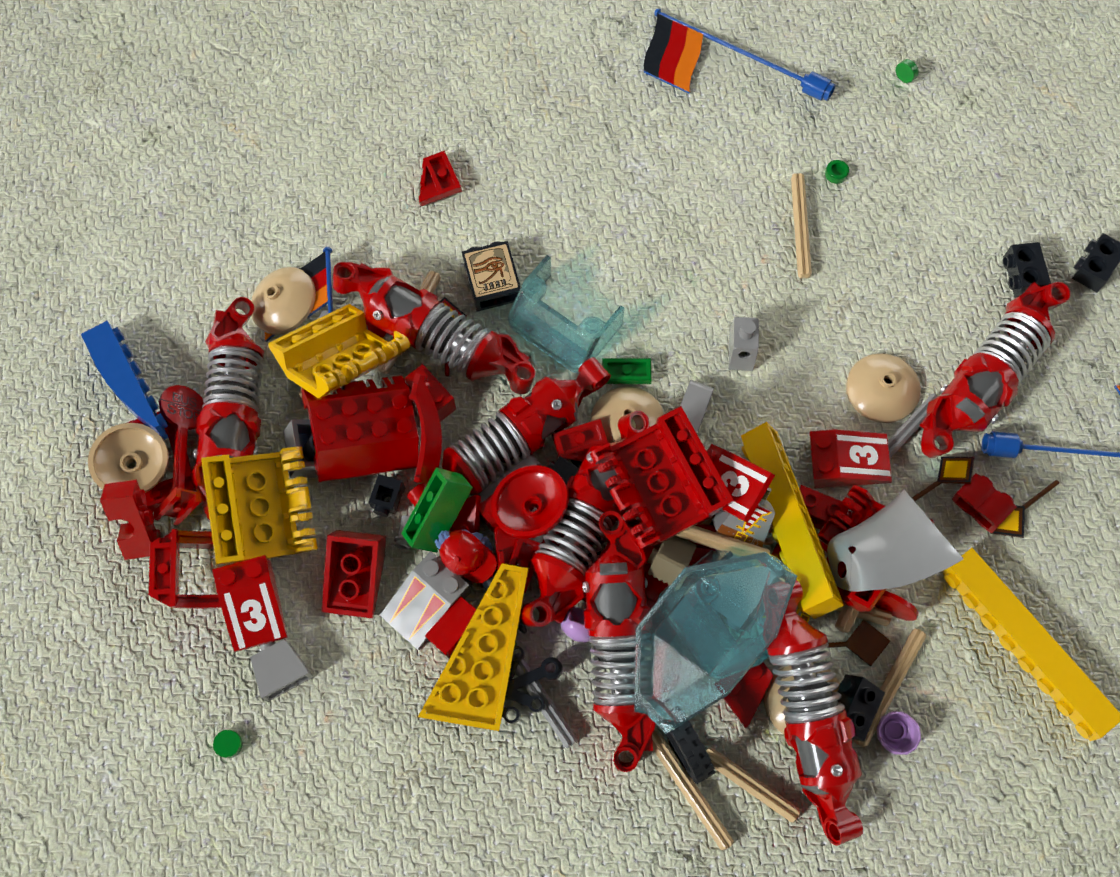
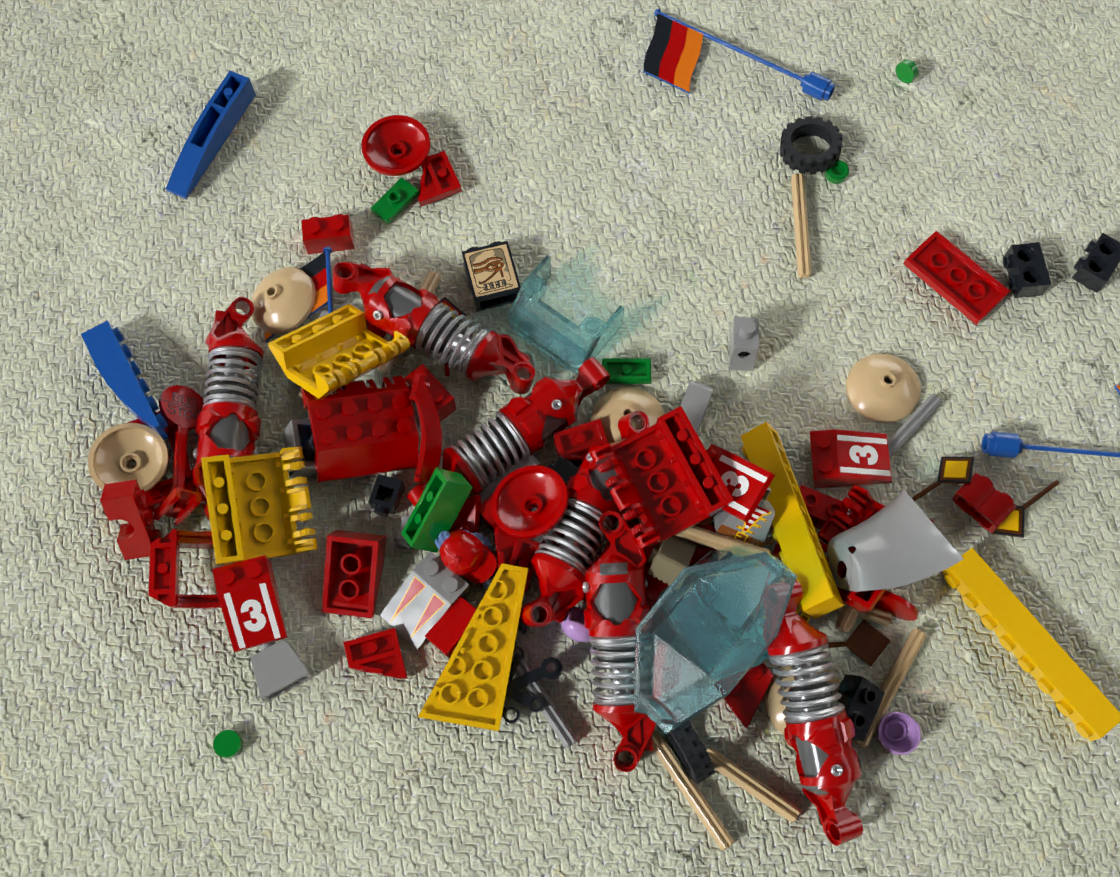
red piece [920,282,1070,458] -> none
none -> blue slope [166,71,256,200]
none -> red brick [301,214,355,255]
none -> red wing [343,628,408,680]
none -> red dish [361,115,431,176]
none -> green plate [370,177,419,225]
none -> black tyre [780,116,843,174]
none -> red plate [903,231,1010,325]

